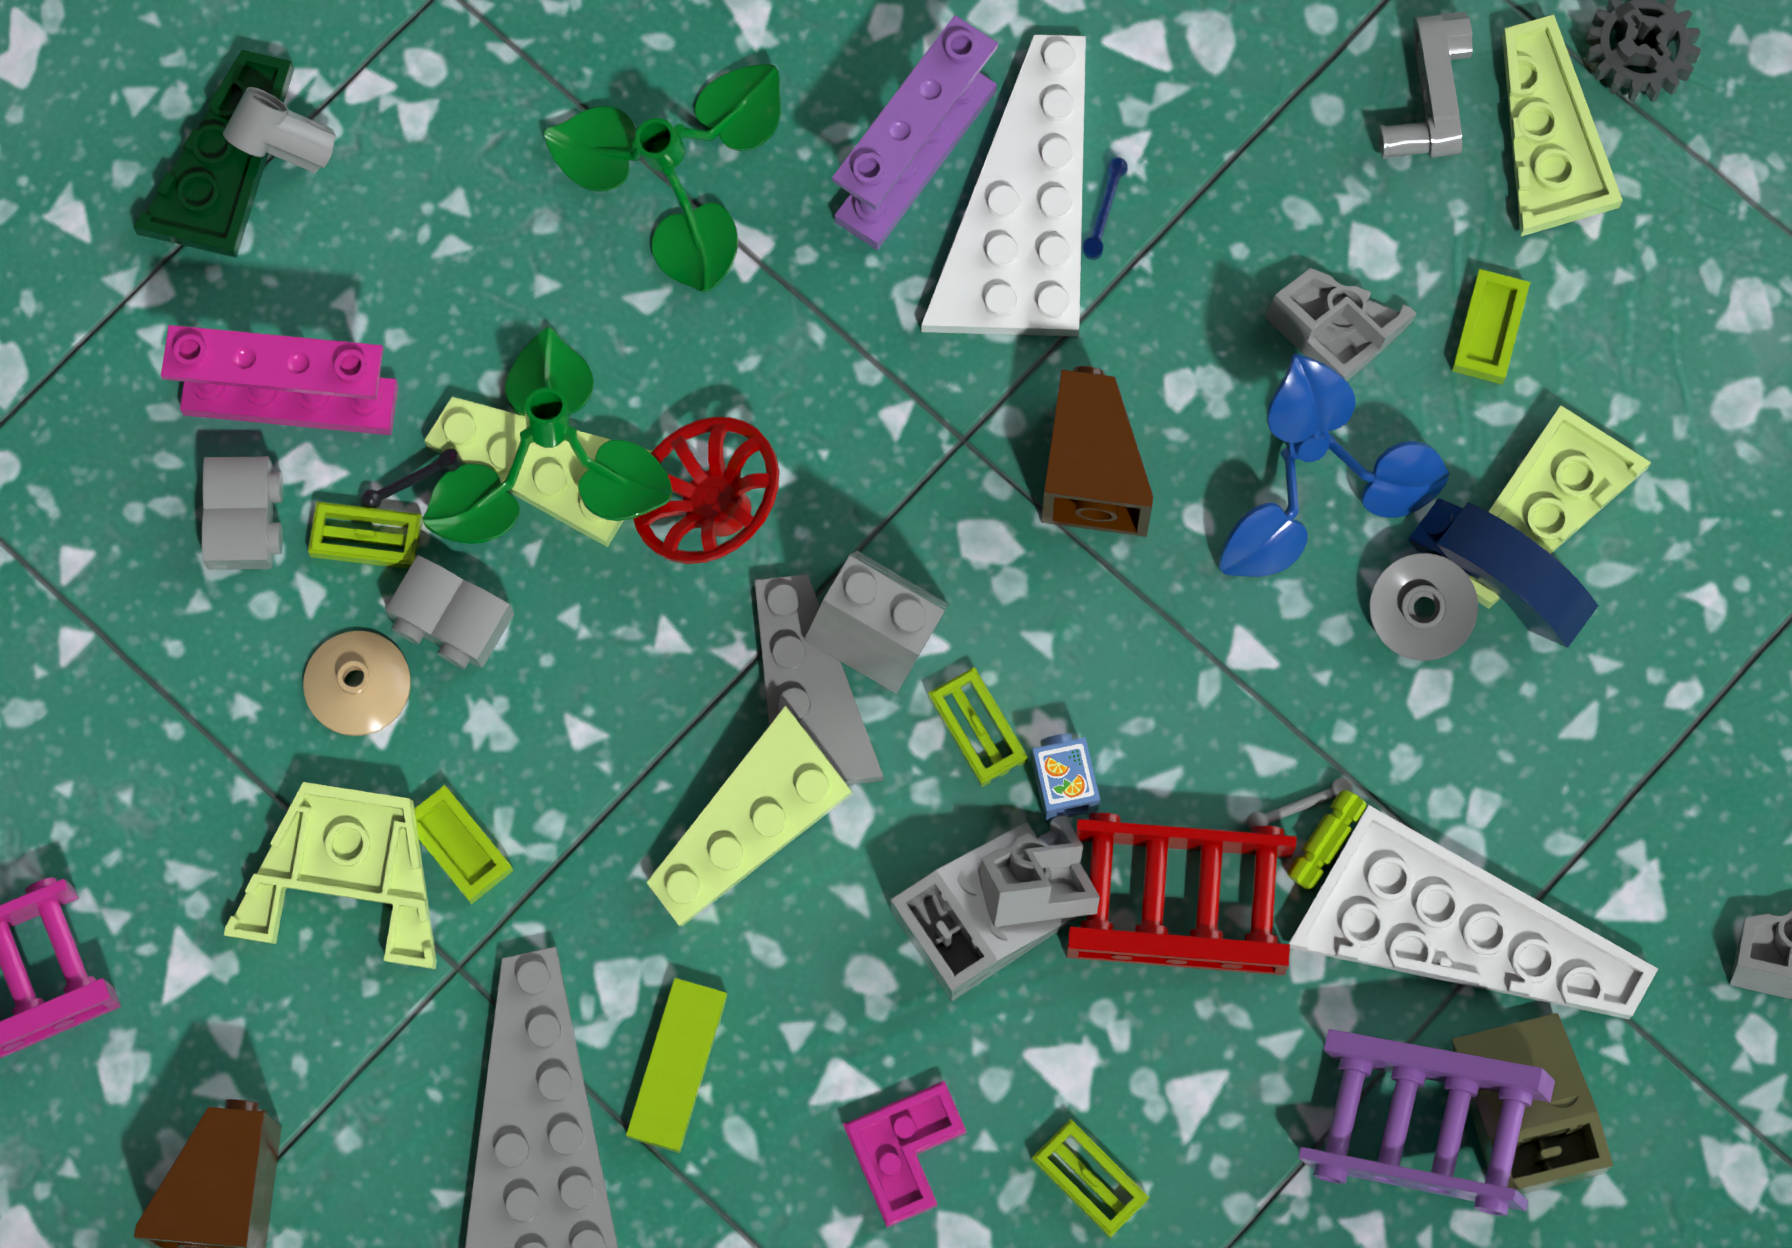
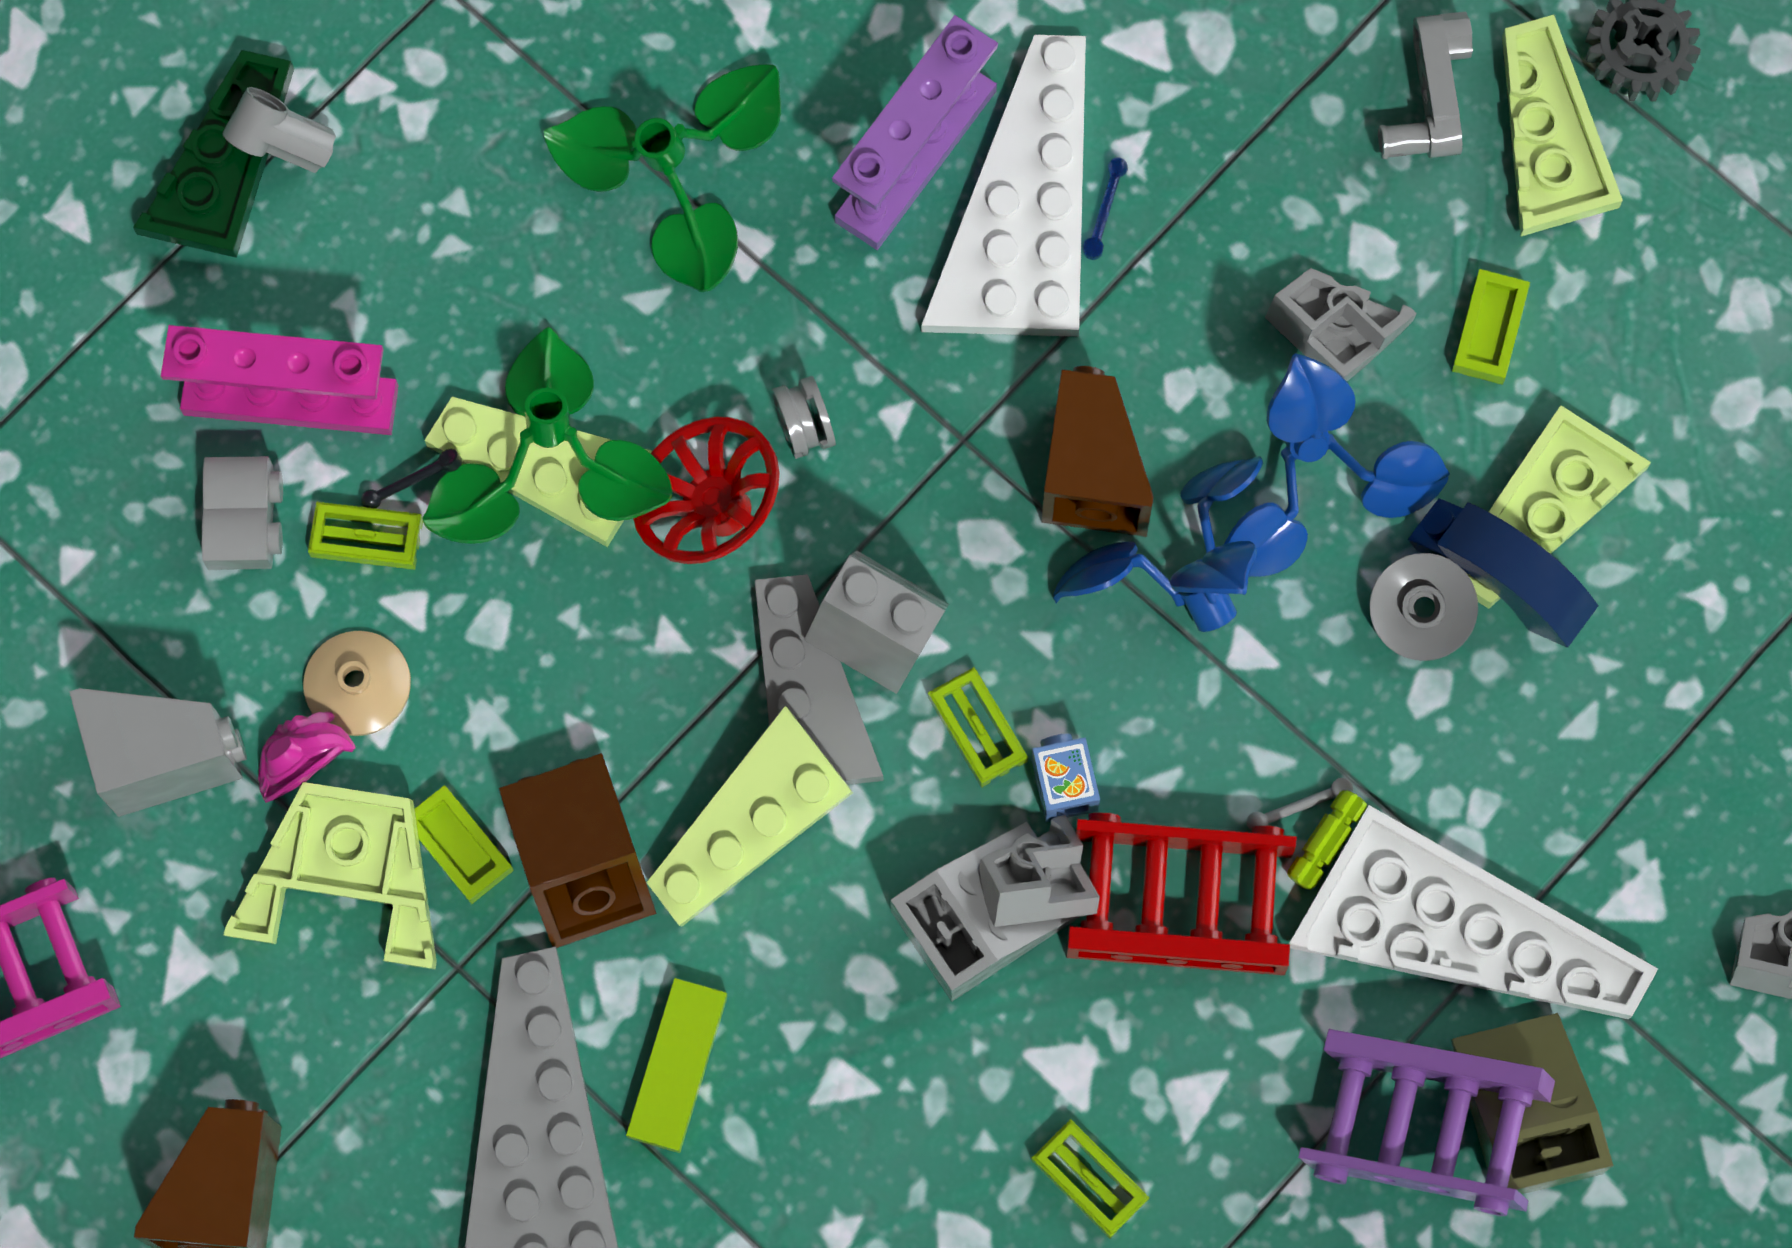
light grey brick [385,555,514,669] -> none
dark pink tile [843,1081,966,1228] -> none
none -> light grey slope [69,688,247,817]
none -> dark pink hat [258,712,356,803]
none -> reddish brown slope [499,753,657,948]
none -> light grey wheel [771,376,836,459]
none -> blue plant [1053,456,1263,632]

